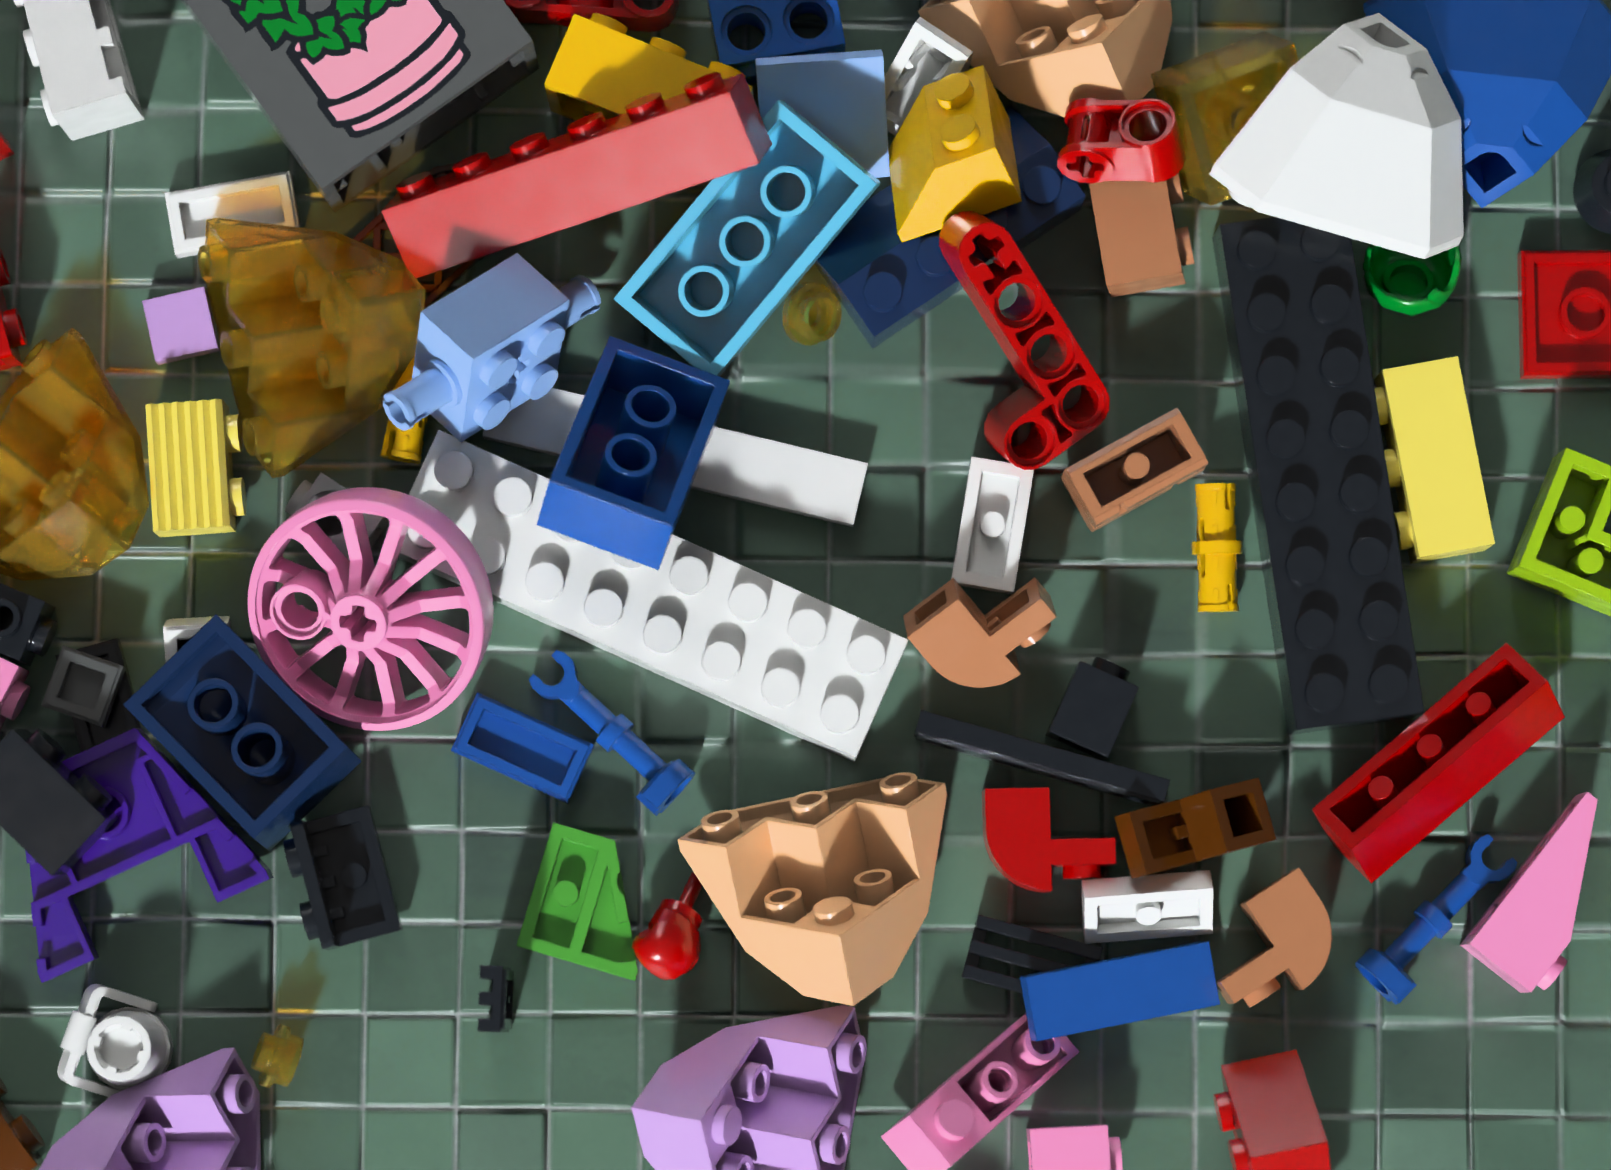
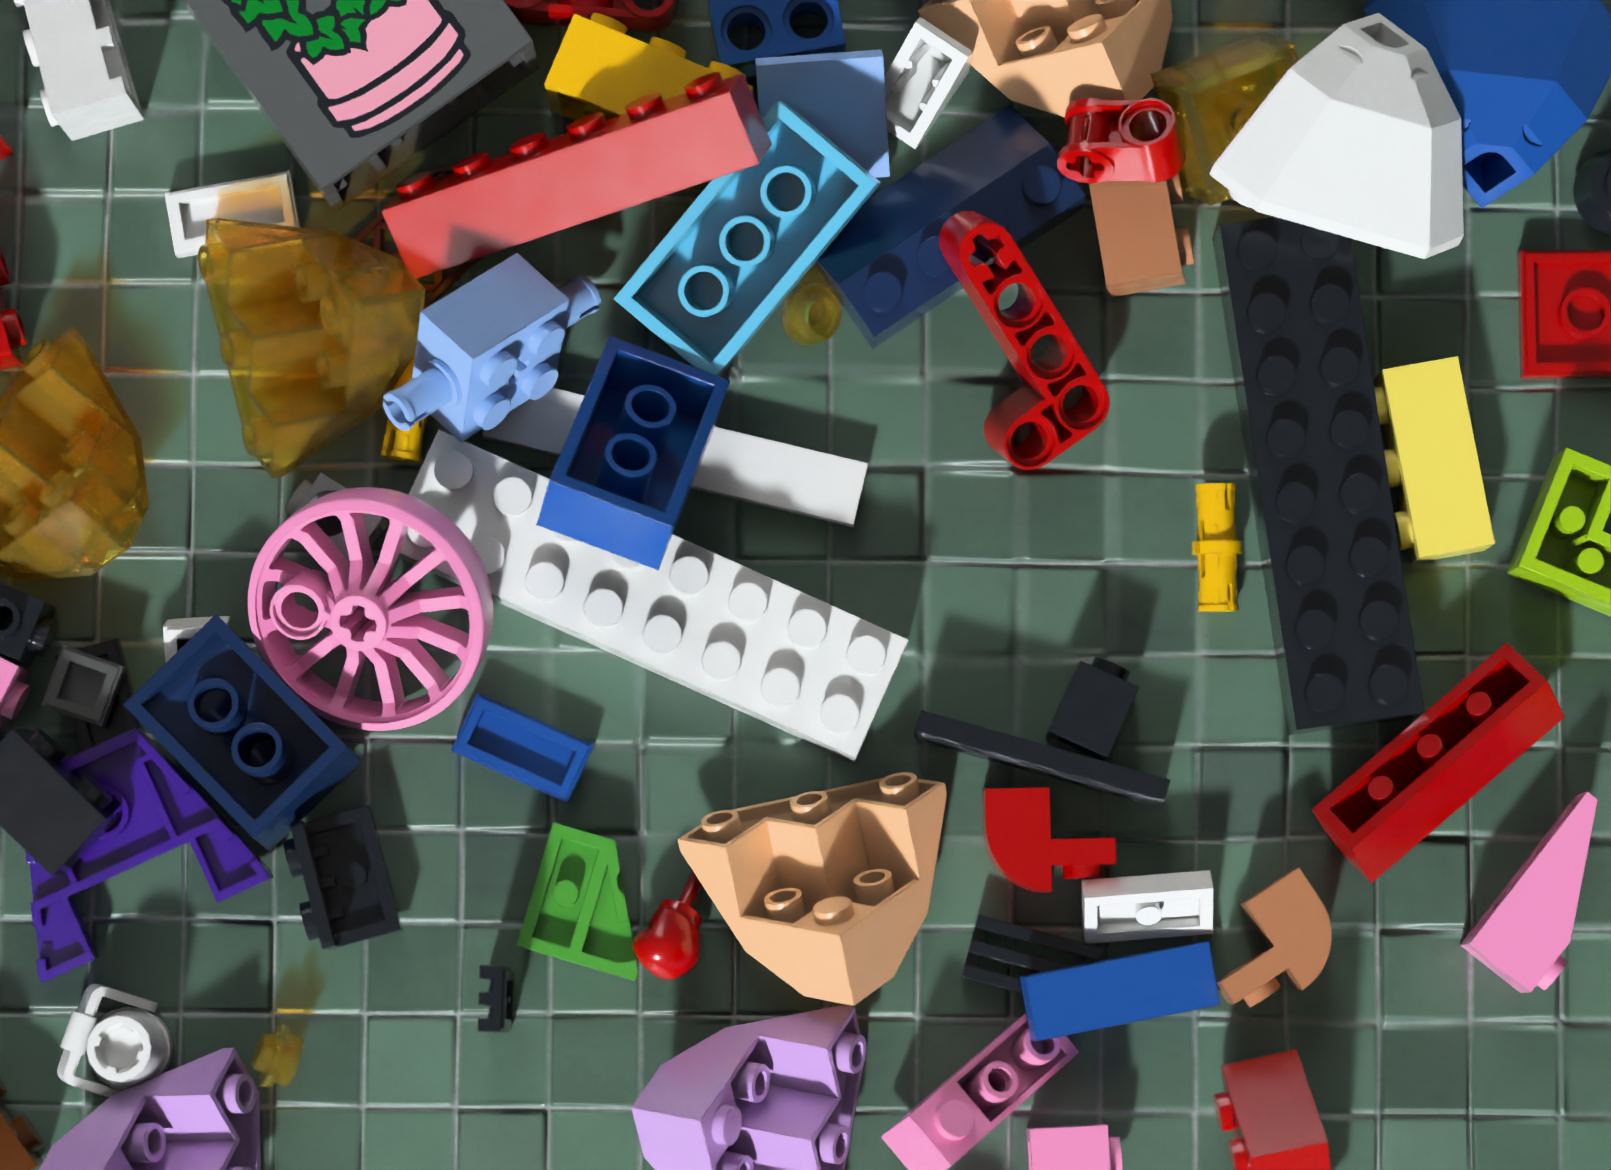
lavender tile [142,287,220,365] -> none
light yellow brick [145,399,247,537] -> none
blue piece [529,650,695,816] -> none
yellow slope [888,65,1022,243] -> none
nougat brick [903,577,1057,688] -> none
white plate [951,457,1034,594] -> none
nougat brick [1061,408,1209,533] -> none
reddish brown brick [1114,777,1277,879] -> none
blue piece [1355,834,1518,1005] -> none
green hair [1362,244,1462,316] -> none

